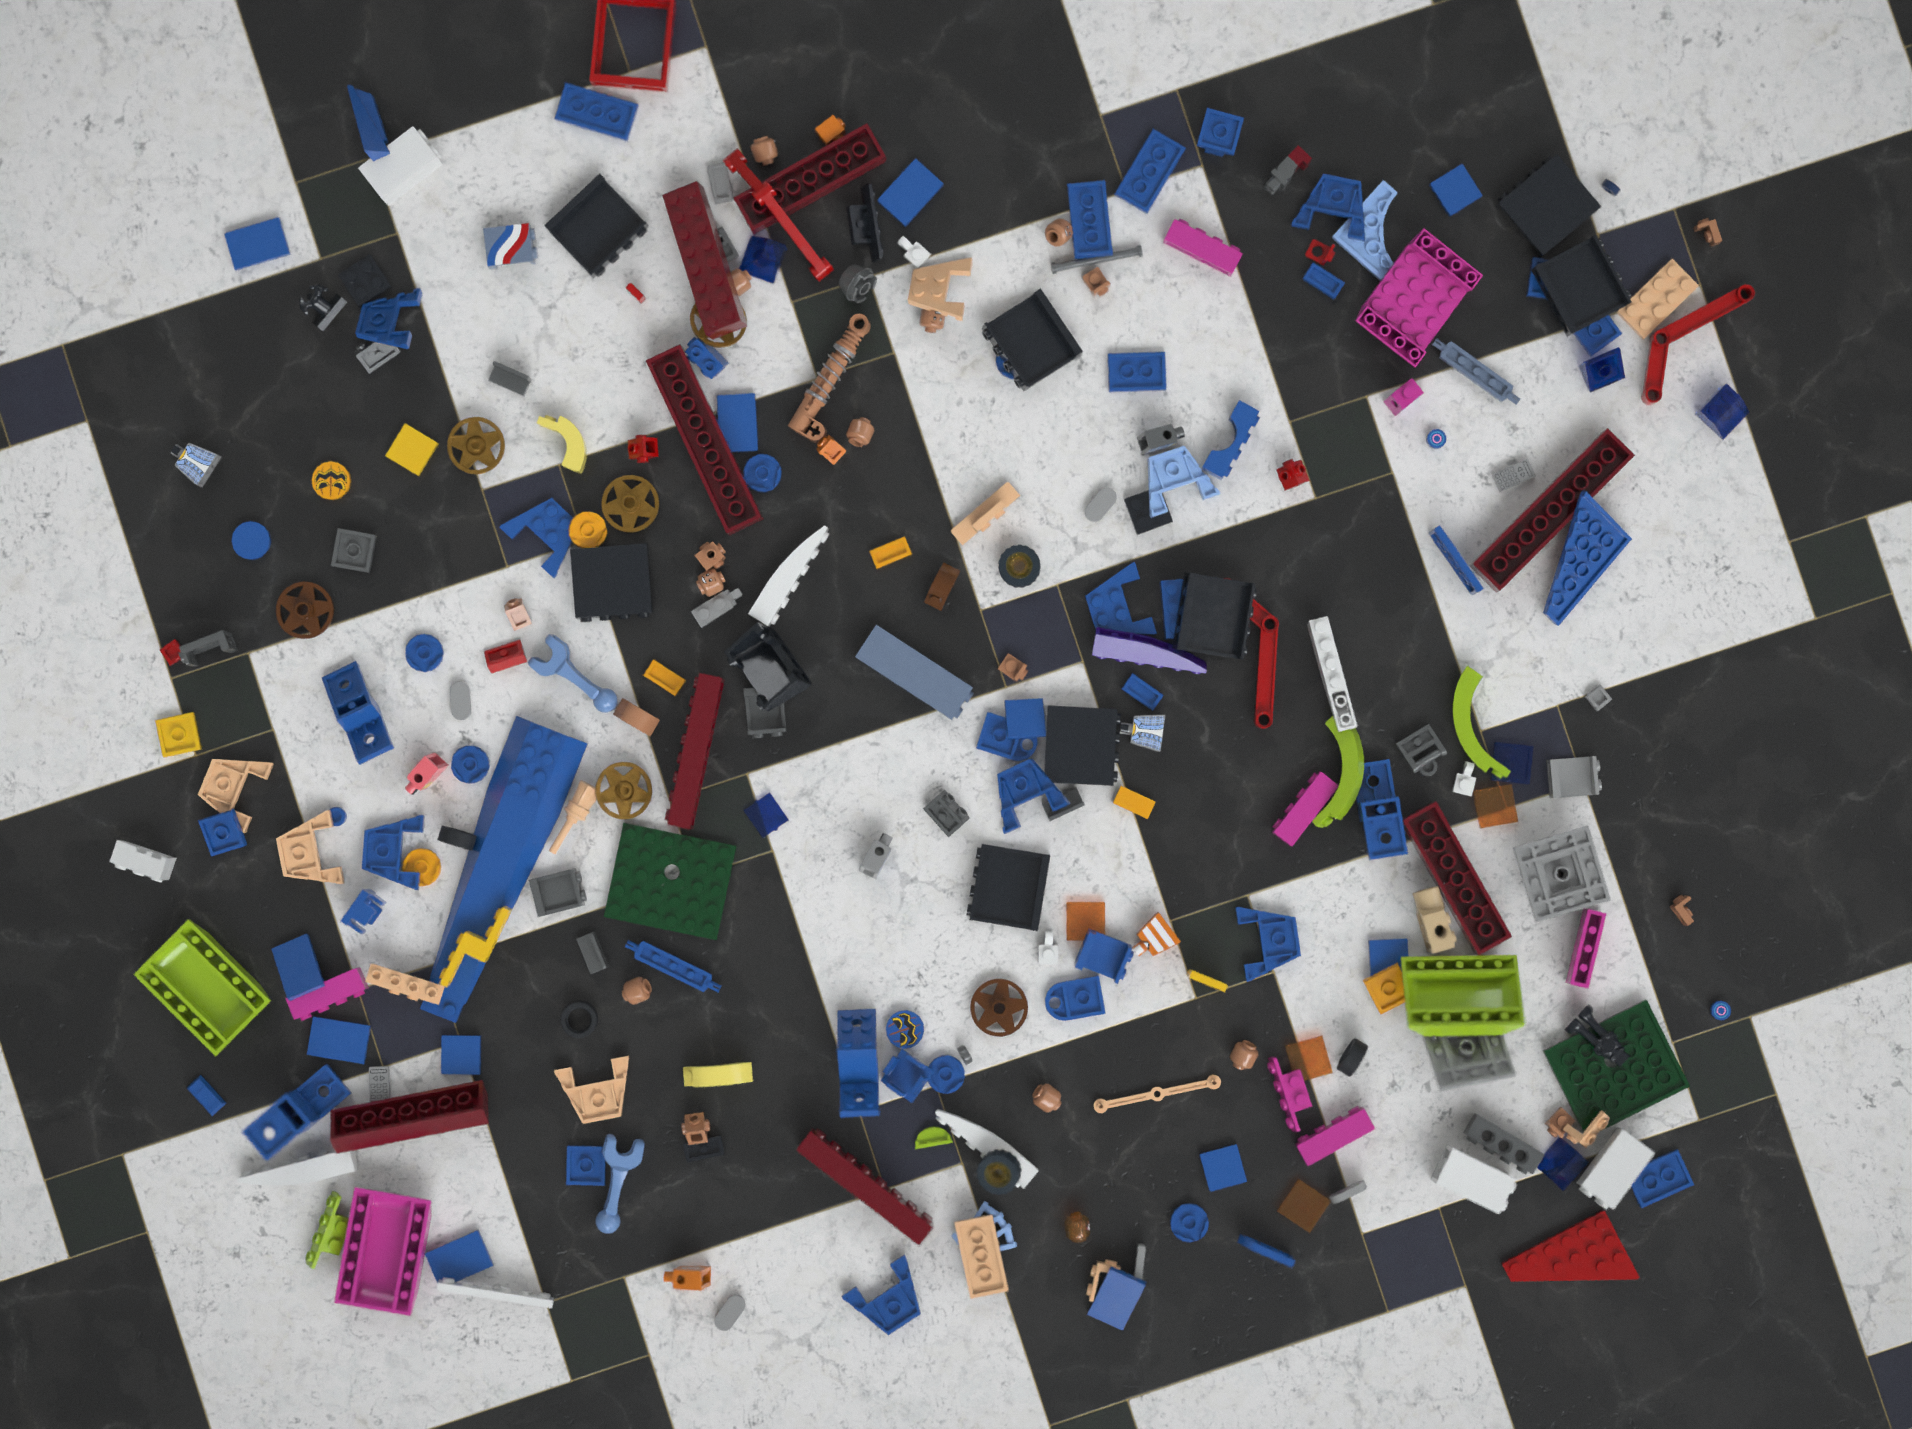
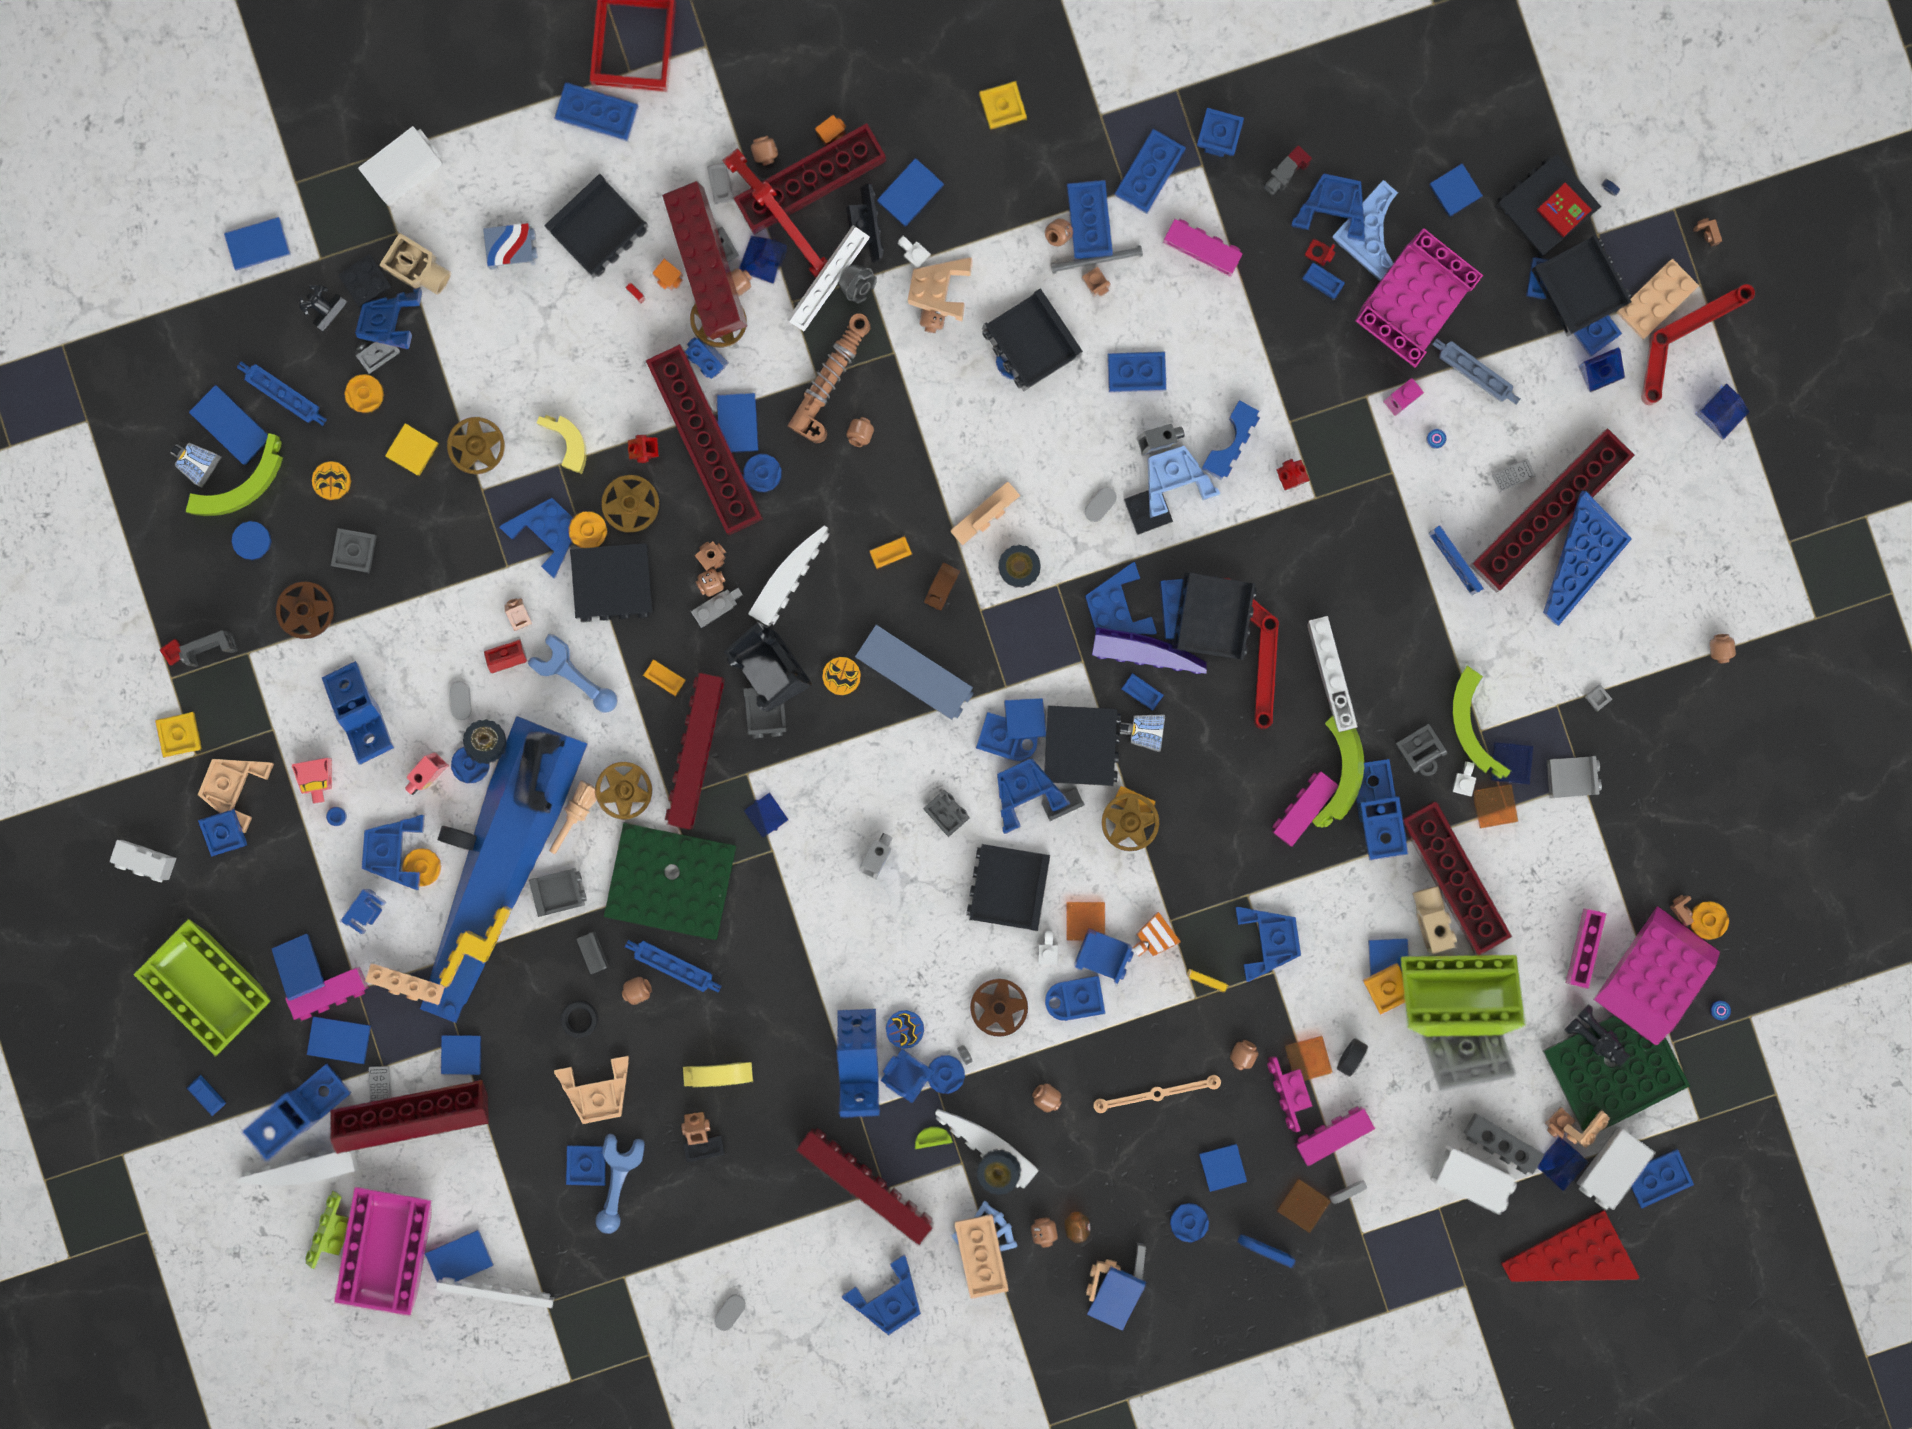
light nougat wing [276,810,345,884] -> none
blue wedge [347,85,390,162] -> none
blue tile [405,634,444,672] -> none
dark grey panel [489,361,532,396] -> none
nougat brick [613,698,660,736] -> none
orange torso [663,1266,711,1291] -> none
orange bracket [816,435,846,465] -> none
nougat bracket [998,653,1028,682] -> none
light grey piece [1513,826,1611,922] -> none
none -> lime arch [186,433,283,516]
none -> blue tile [189,385,268,465]
none -> blue plate [237,361,327,426]
none -> coral torso [291,758,332,804]
none -> light orange tile [345,374,384,413]
none -> tan brick [380,233,451,295]
none -> black wheel [463,719,507,764]
none -> black windscreen [514,731,566,813]
none -> orange brick [652,259,683,291]
none -> white plate [787,225,870,331]
none -> tile [822,657,861,695]
none -> yellow tile [979,81,1027,130]
none -> nougat head [1031,1218,1058,1247]
none -> pearl gold wheel [1101,794,1159,851]
none -> red tile [1537,183,1592,237]
none -> dark pink slope [1593,906,1720,1045]
none -> light orange tile [1690,901,1729,940]
none -> nougat head [1709,634,1736,663]

